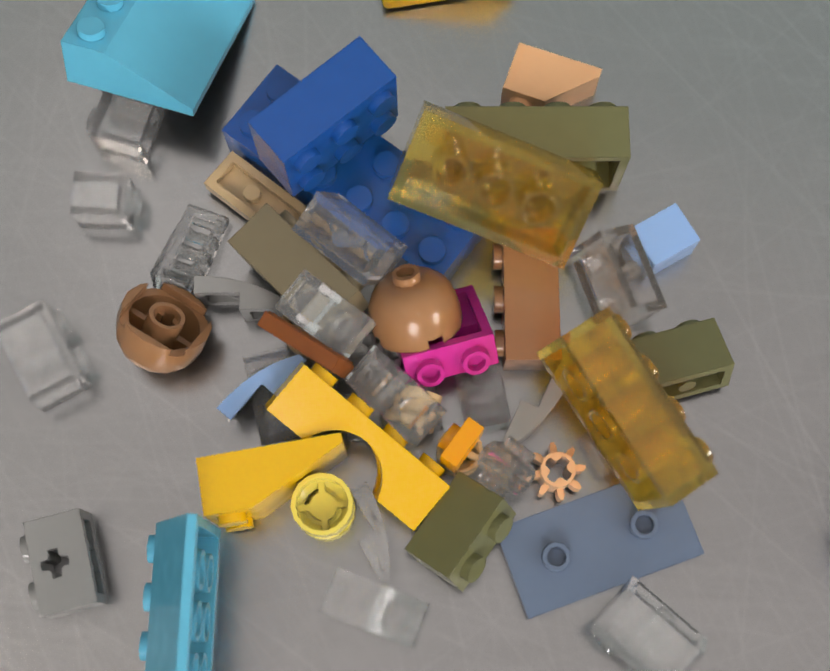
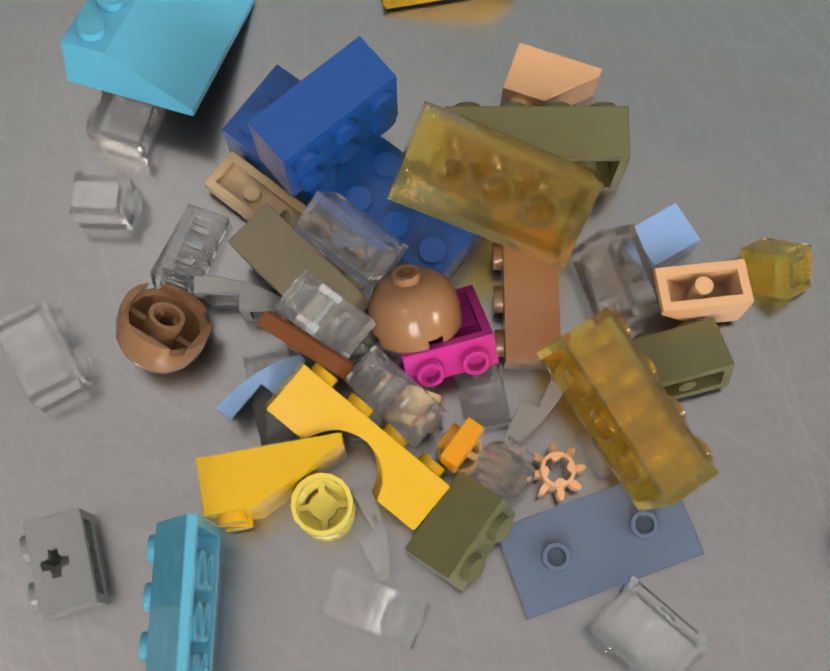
none -> light nougat slope [653,259,754,323]
none -> clear yellow panel [740,238,812,300]

